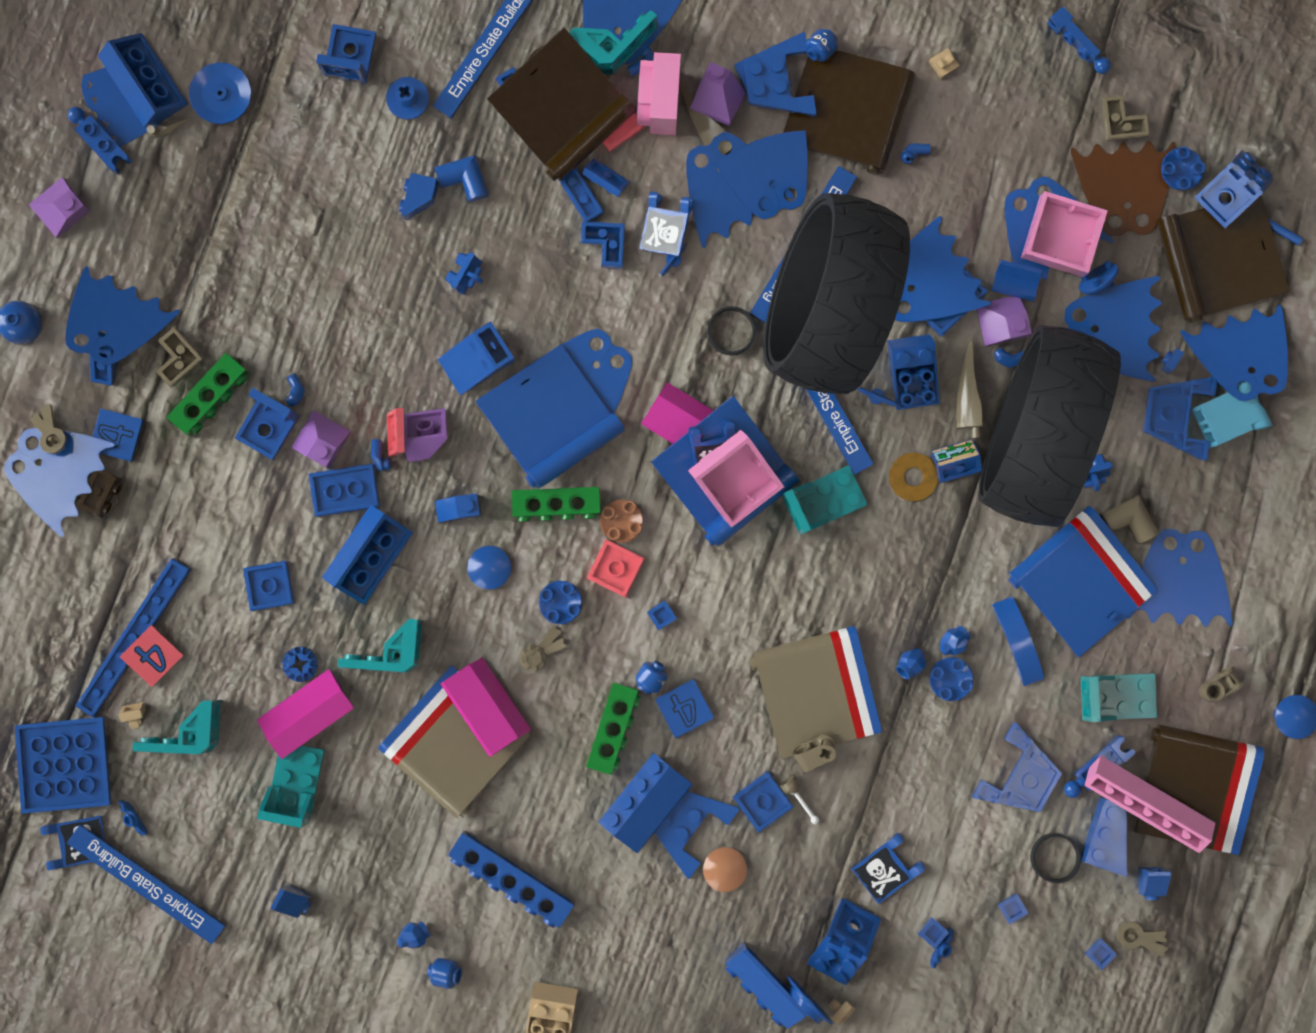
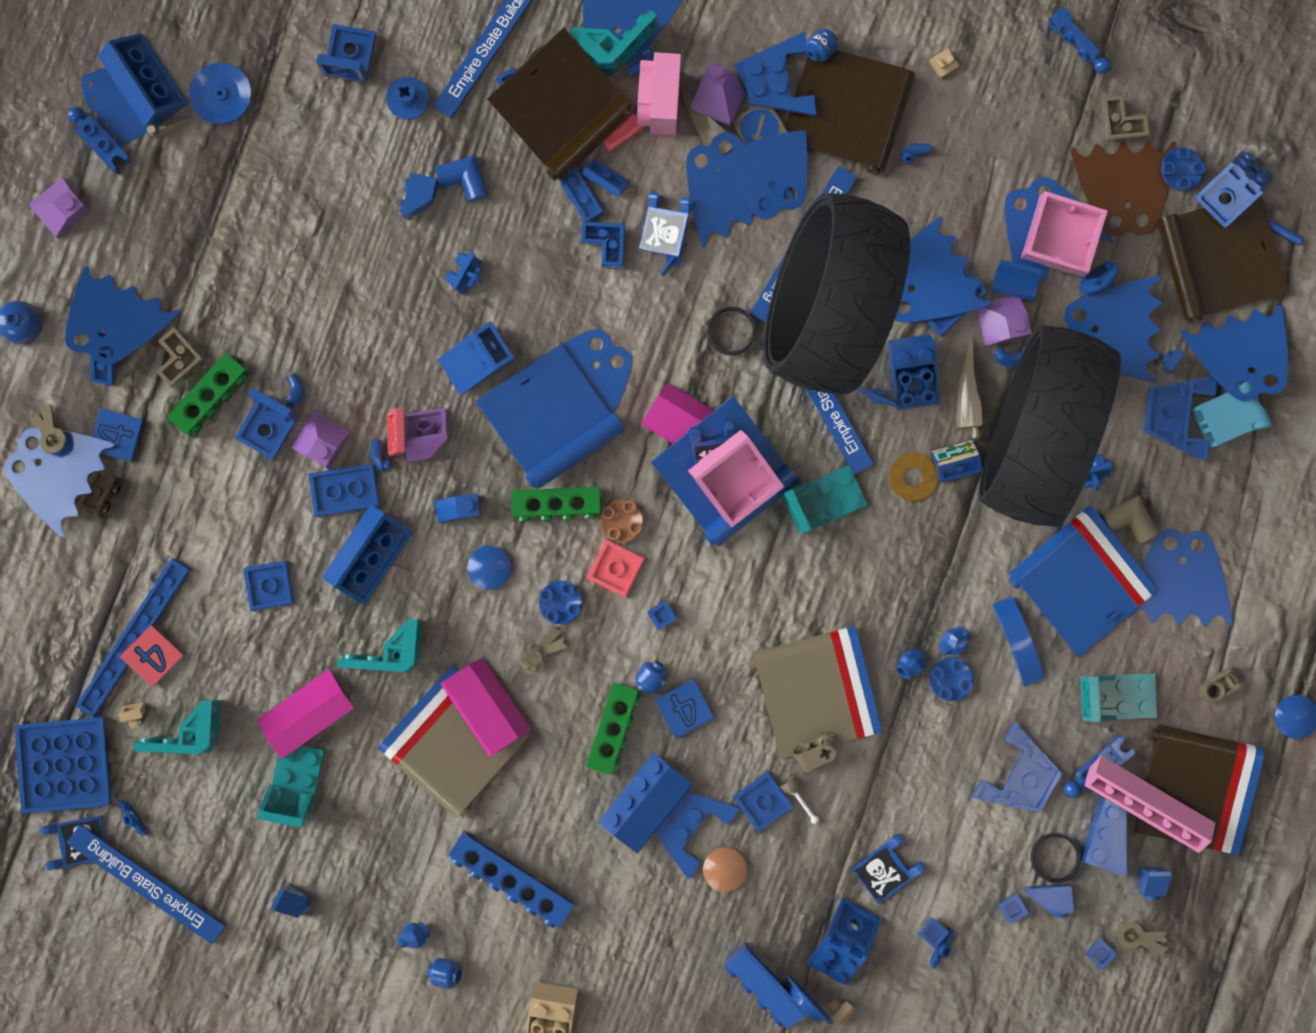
blue gear [282,647,318,682] -> none
none -> blue tile [731,106,787,145]
none -> slope [1023,883,1074,918]

